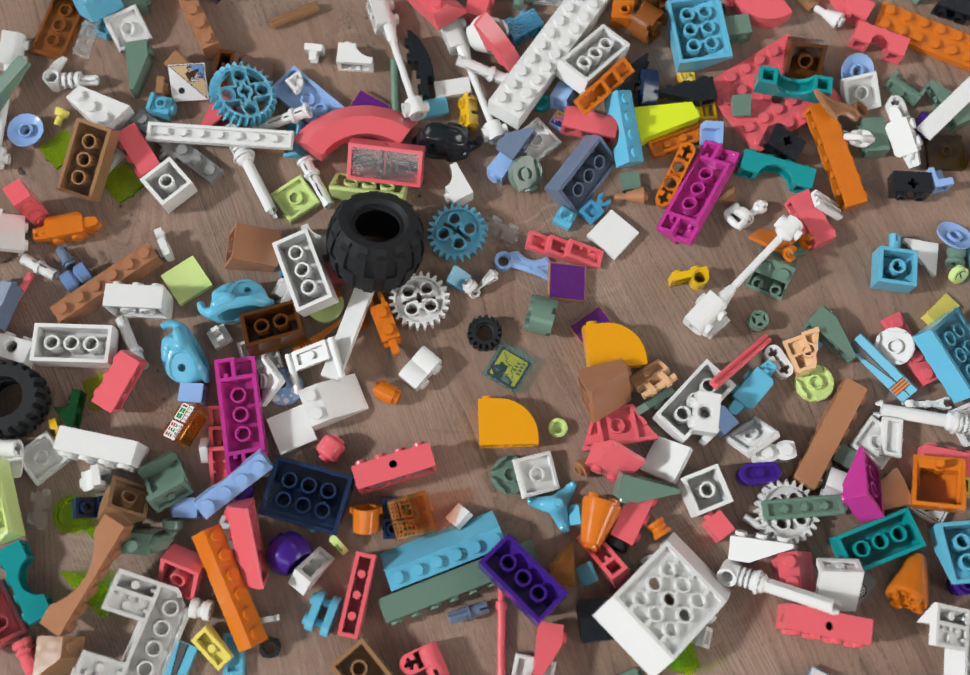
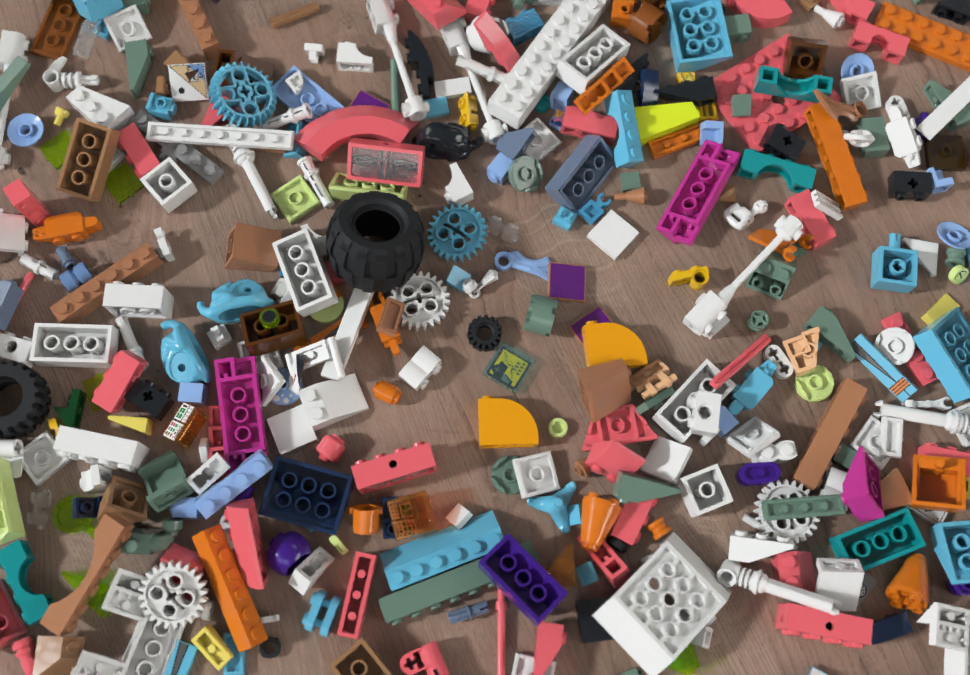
yellowish green tile [160,255,214,307] -> none
coral slope [524,230,604,269] -> none
orange beam [655,142,696,209] -> none
coral brick [700,510,735,543] -> none
sand green hinge [883,69,927,108] -> none
none -> light yellow slope [108,415,153,436]
none -> black brick [124,378,175,421]
none -> white gear [138,559,209,629]
none -> white arch [186,452,231,495]
none -> clear neon green tile [259,308,280,328]
none -> sticker [288,354,307,393]
none -> nougat tile [376,297,405,338]
none -> dark blue slope [871,610,913,645]

